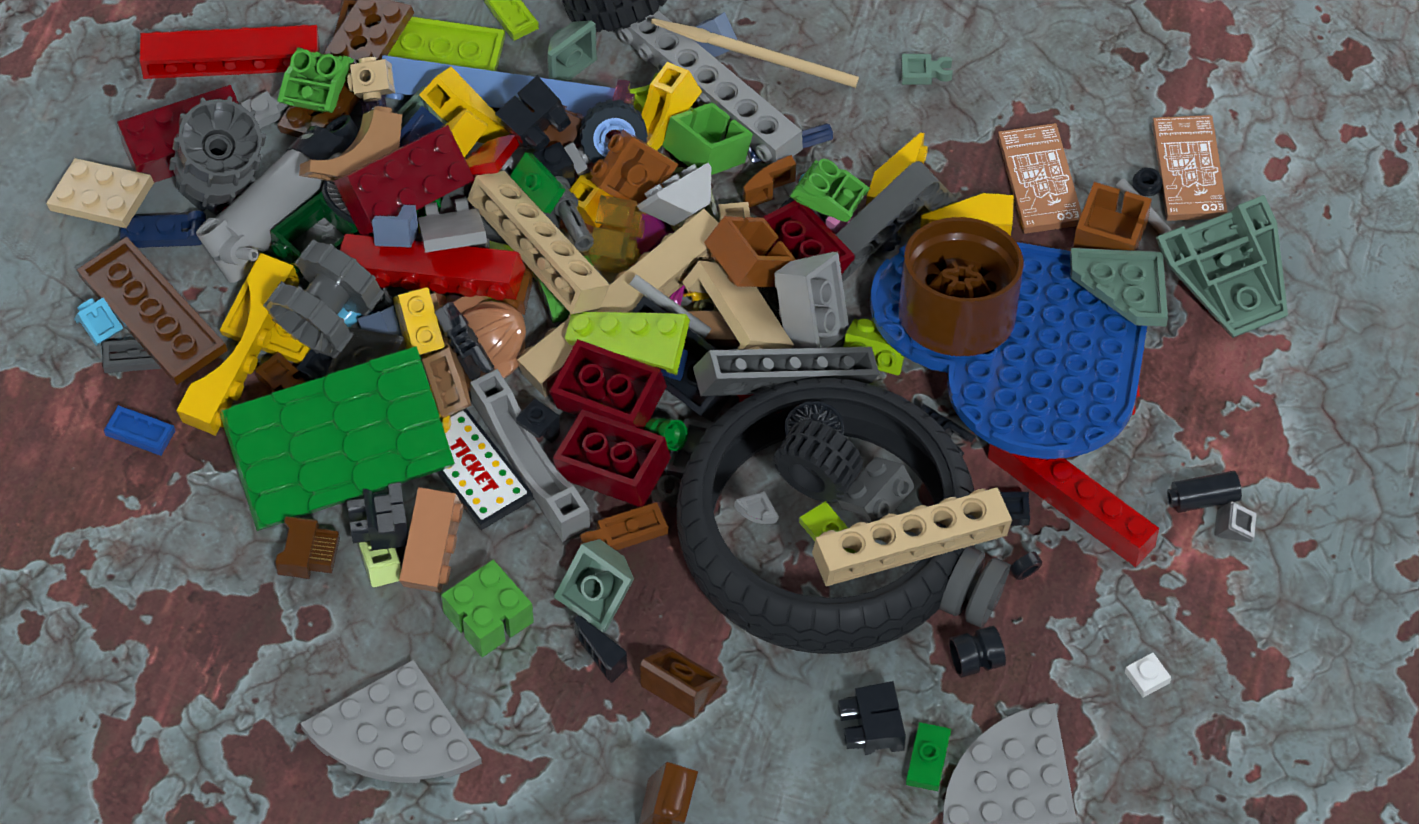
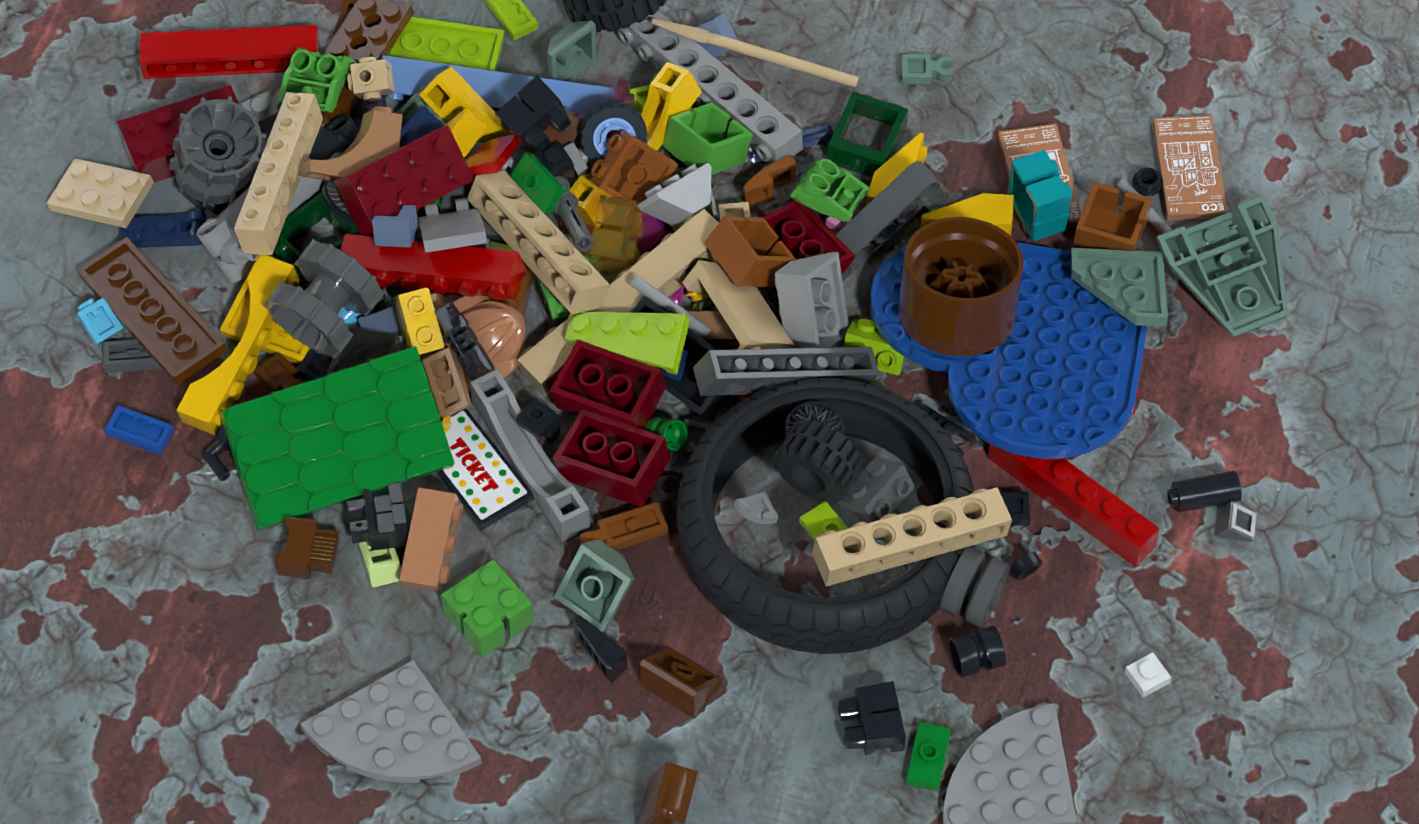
none -> black plate [203,424,231,481]
none -> tan brick [234,92,323,255]
none -> dark green window [827,92,908,177]
none -> teal piece [1007,150,1073,242]

